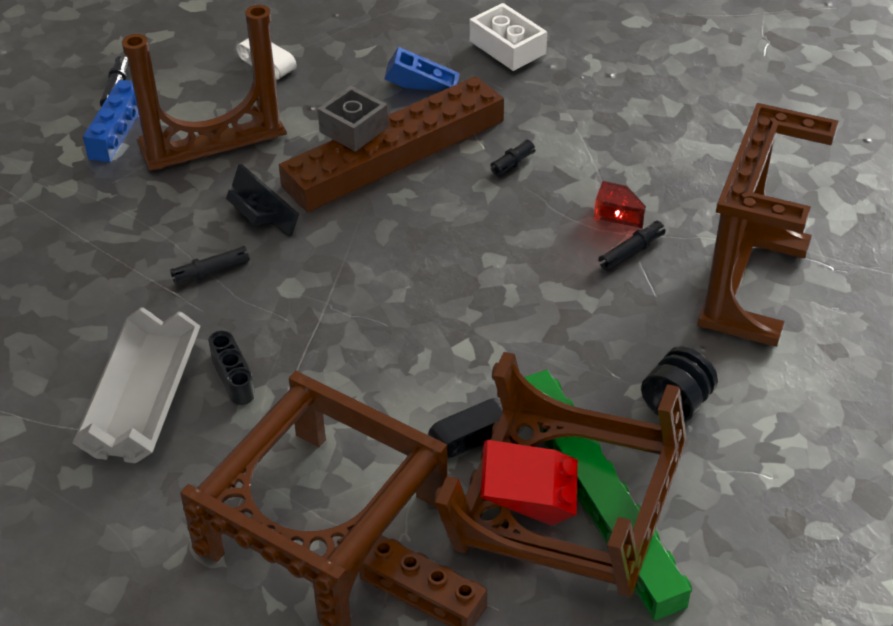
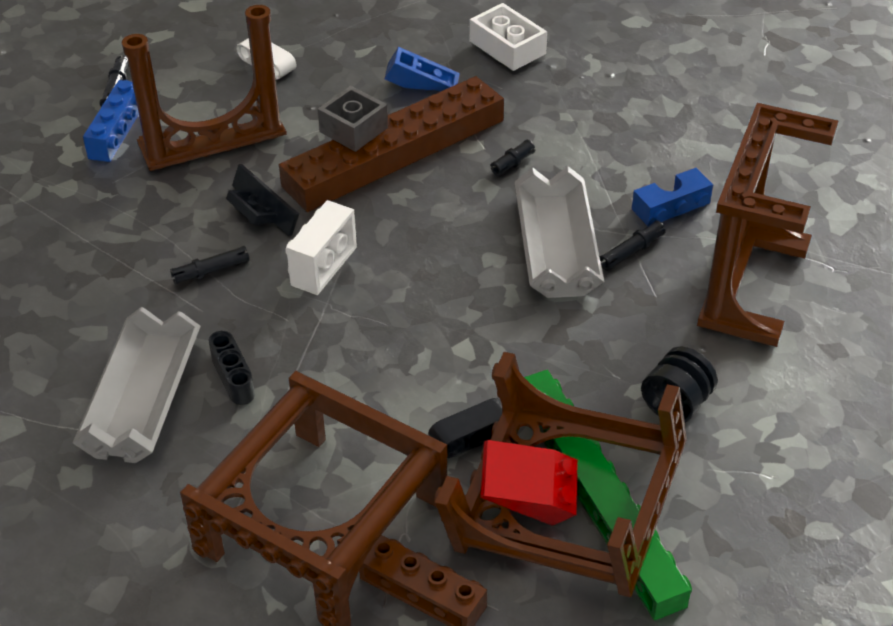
clear red slope [594,181,646,228] -> none
none -> white brick [286,200,357,295]
none -> light grey panel [515,166,604,298]
none -> blue arch [632,168,713,226]

